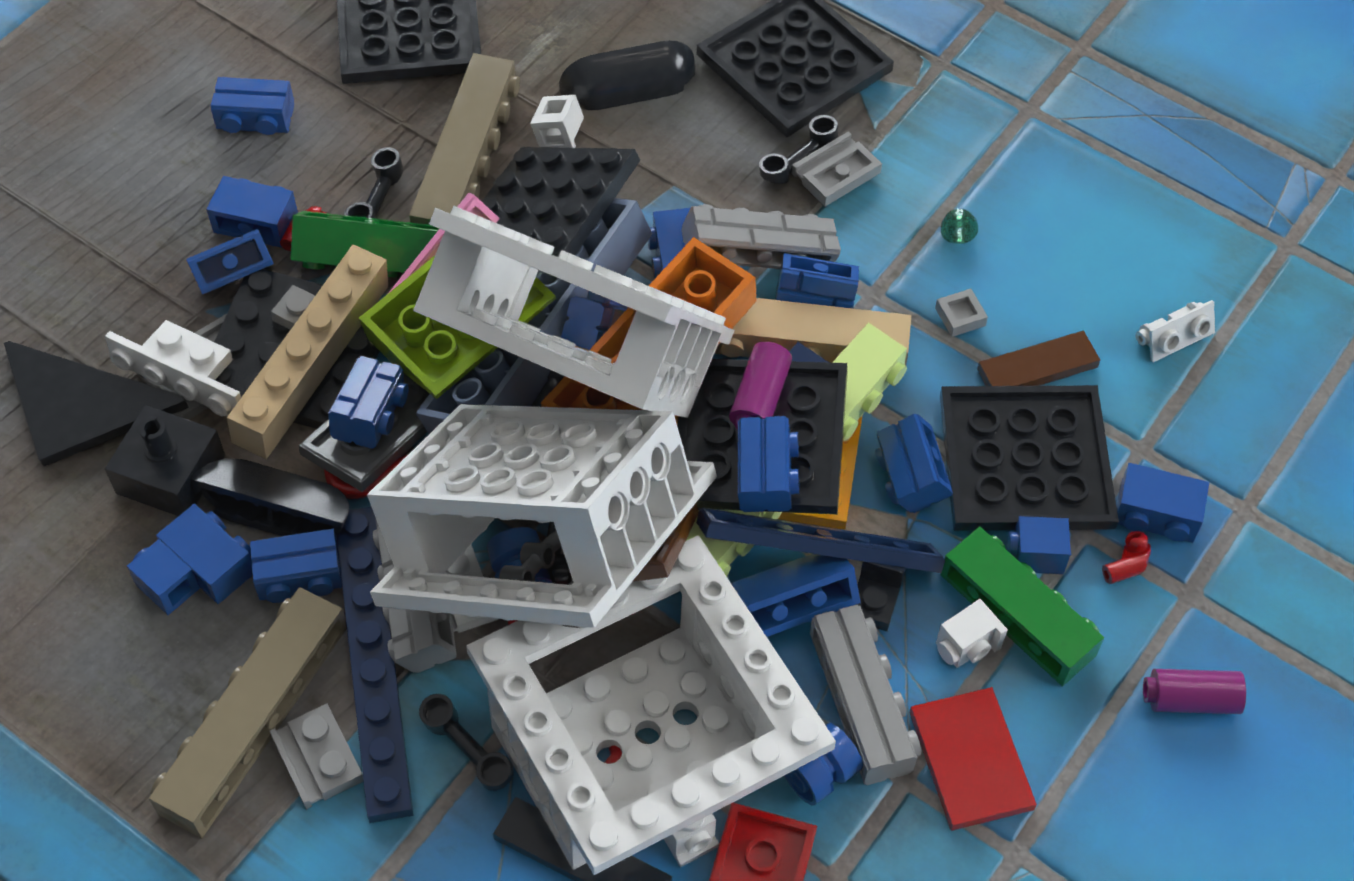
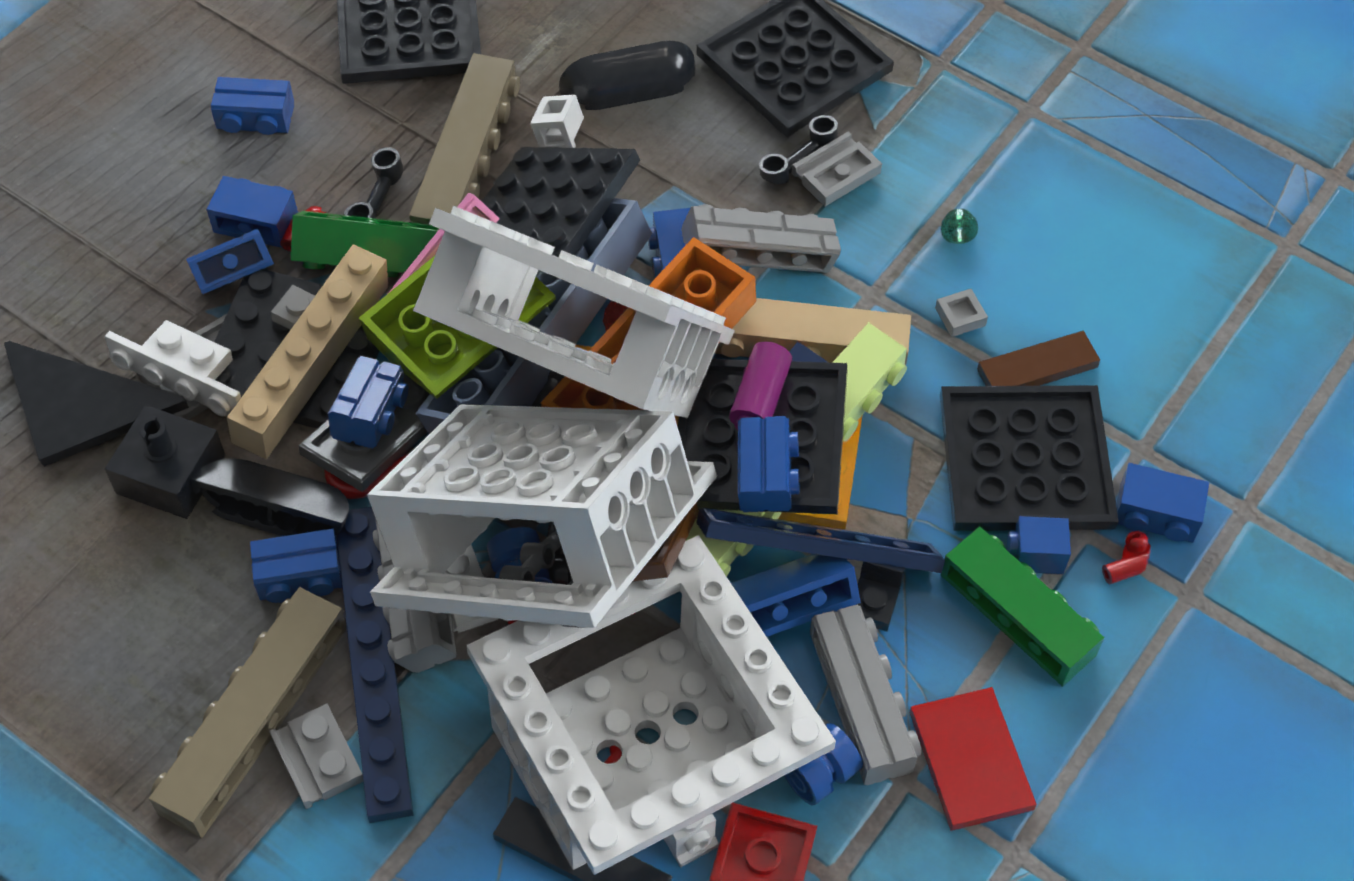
blue brick [127,539,200,615] -> none
blue brick [156,504,253,604] -> none
black bar [419,694,514,791] -> none
blue brick [561,291,628,350] -> none
blue brick [775,253,859,308] -> none
blue brick [875,414,953,513] -> none
white brick [936,599,1008,668] -> none
white hinge [1136,300,1215,362] -> none
magenta brick [1143,669,1246,714] -> none

